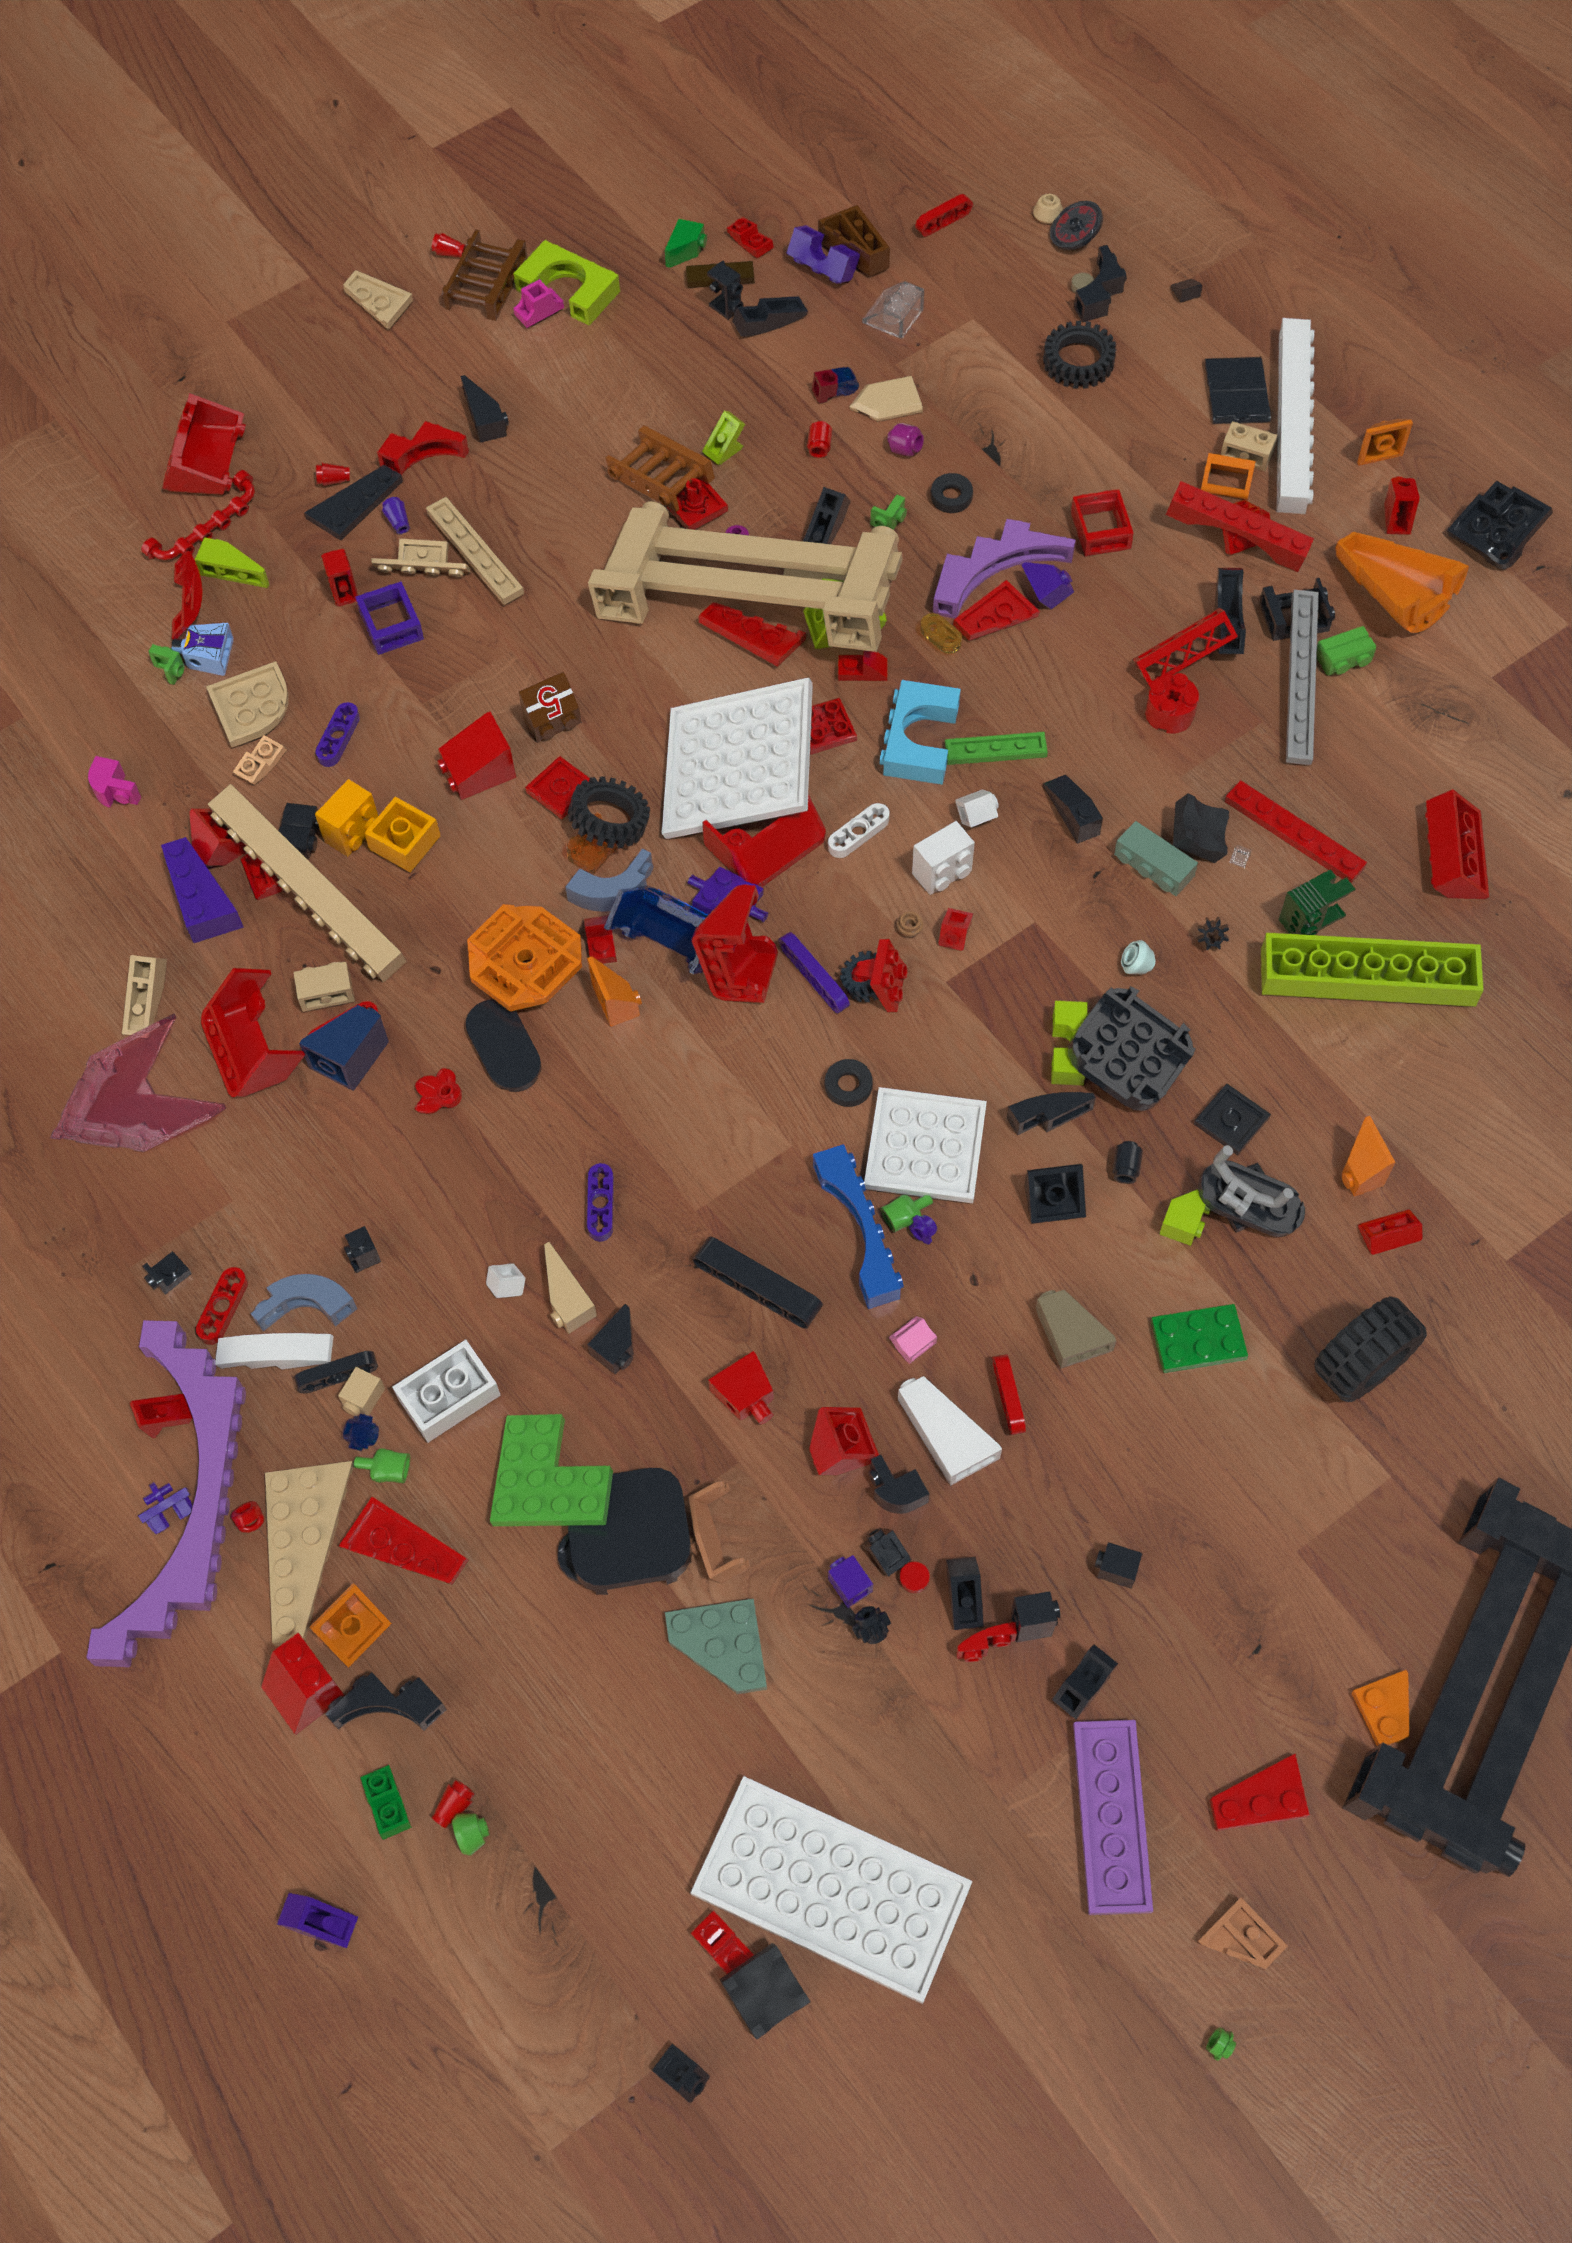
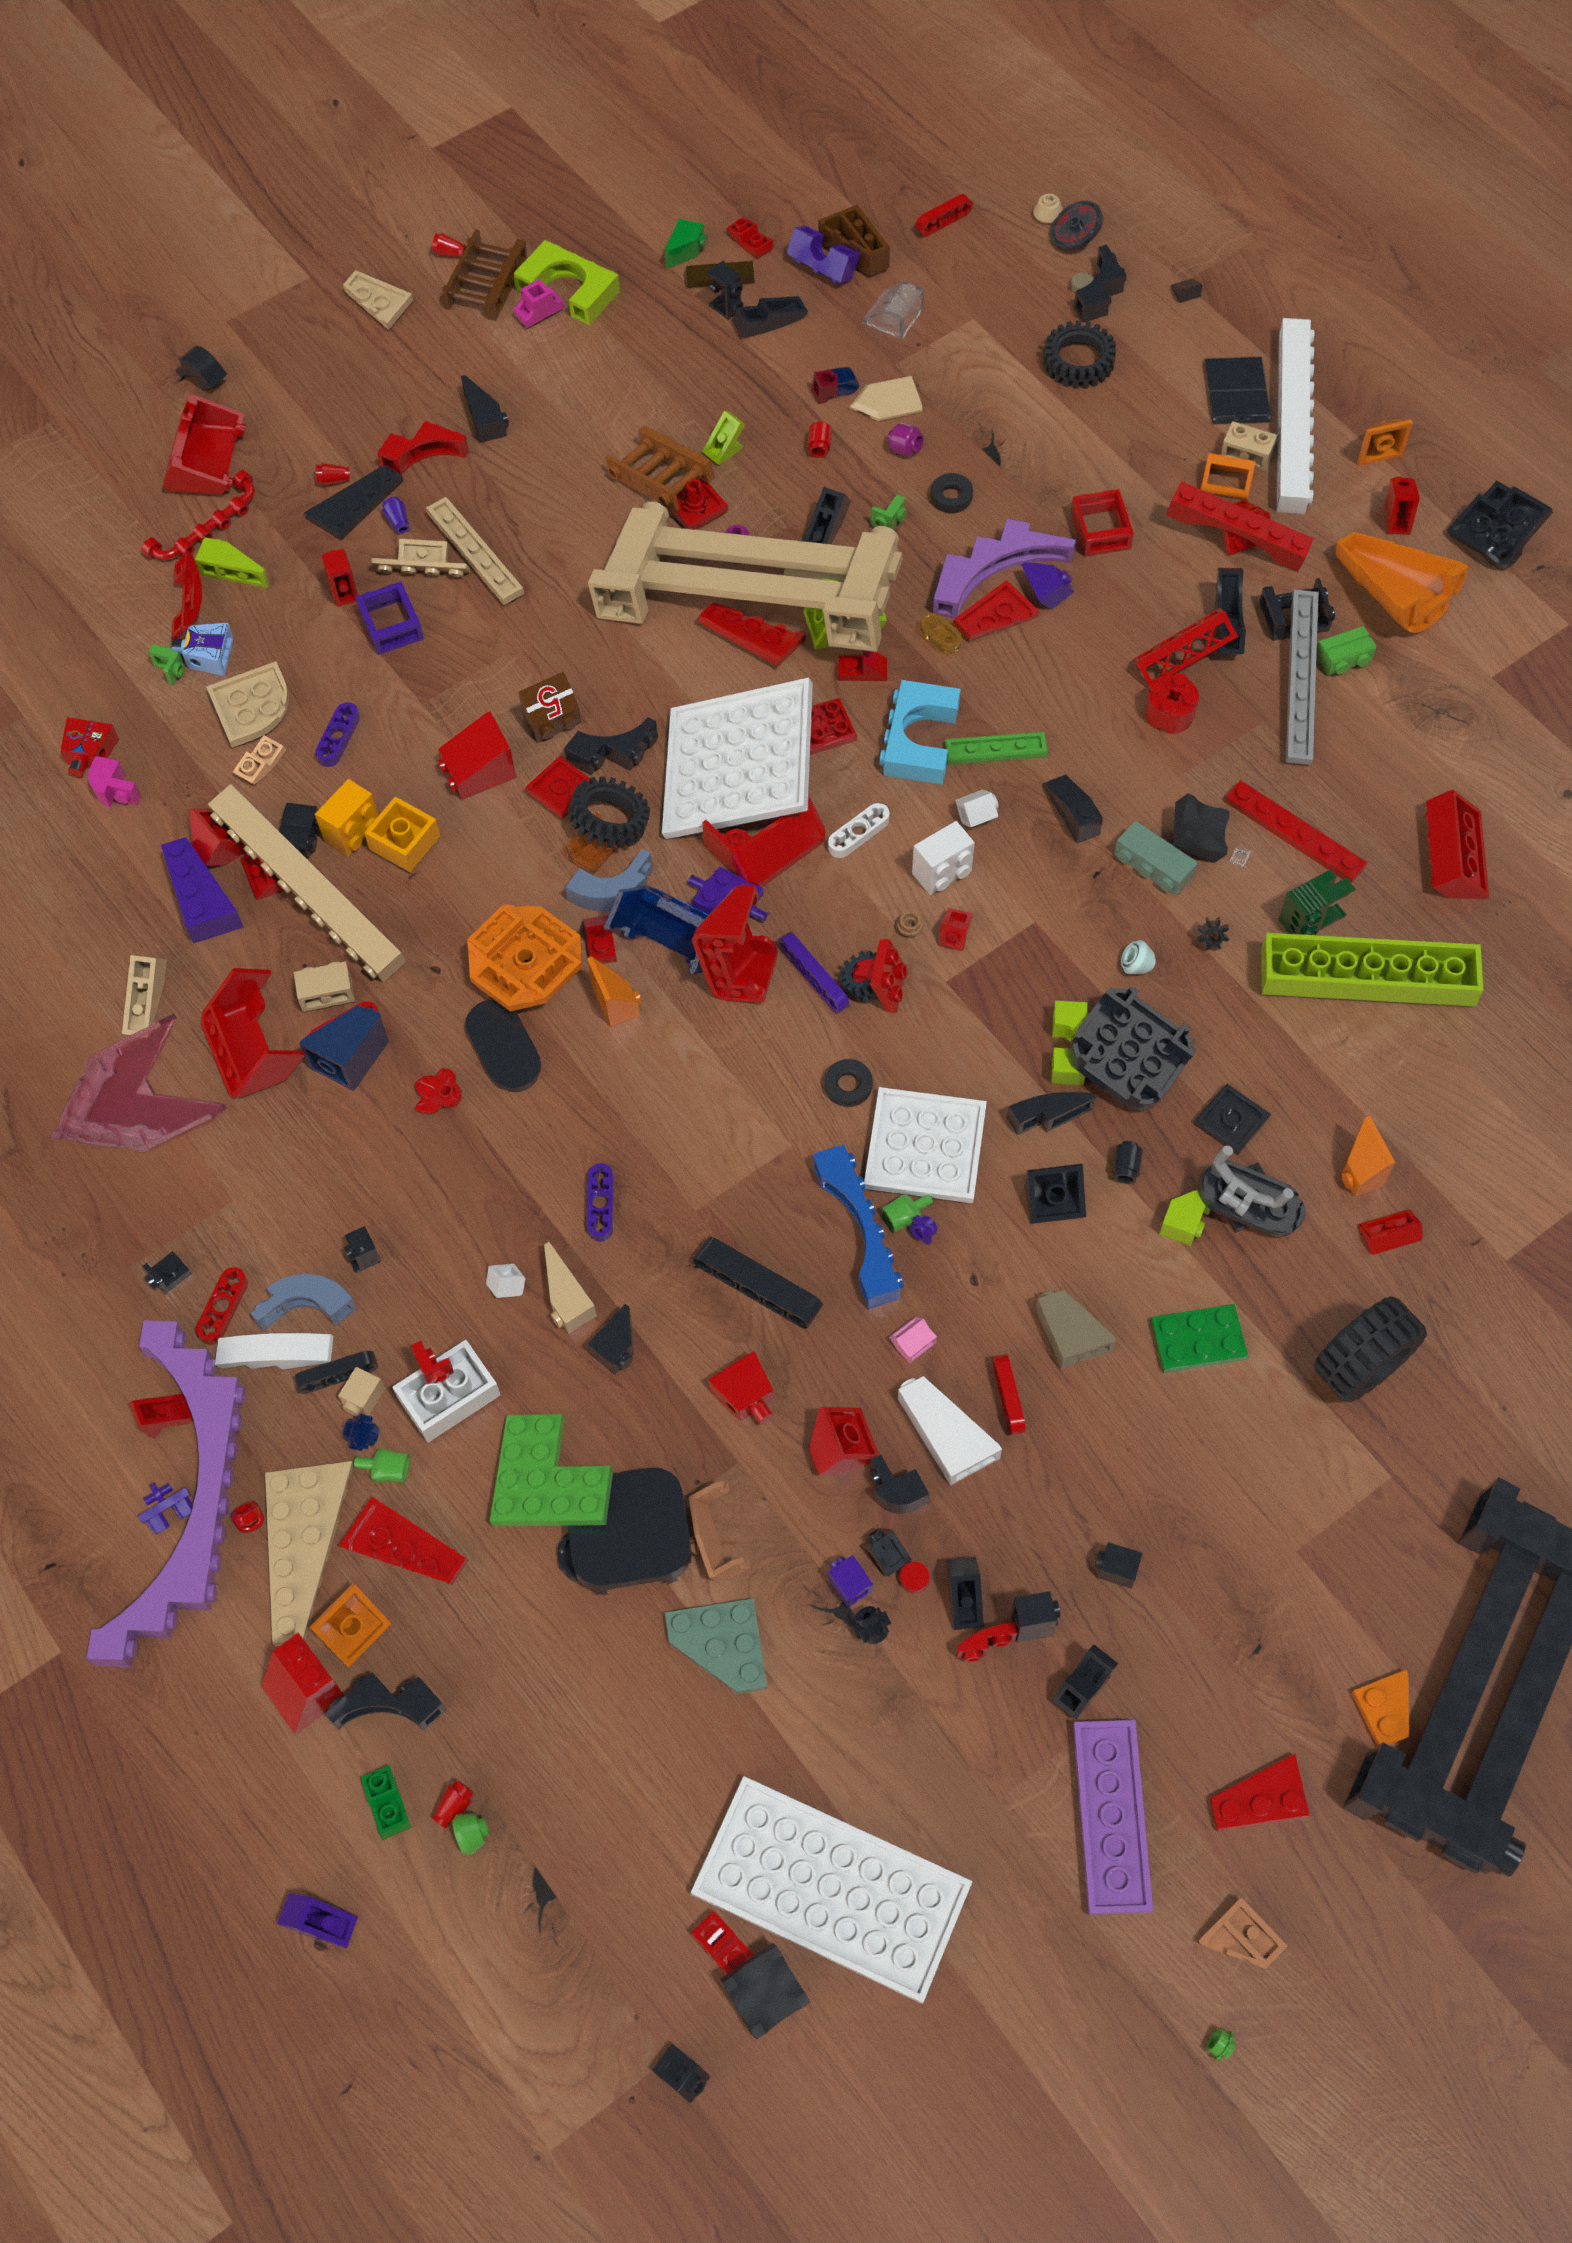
none -> red torso [61,717,119,777]
none -> black brick [175,345,228,390]
none -> red bracket [411,1341,454,1385]
none -> black arch [564,717,658,775]

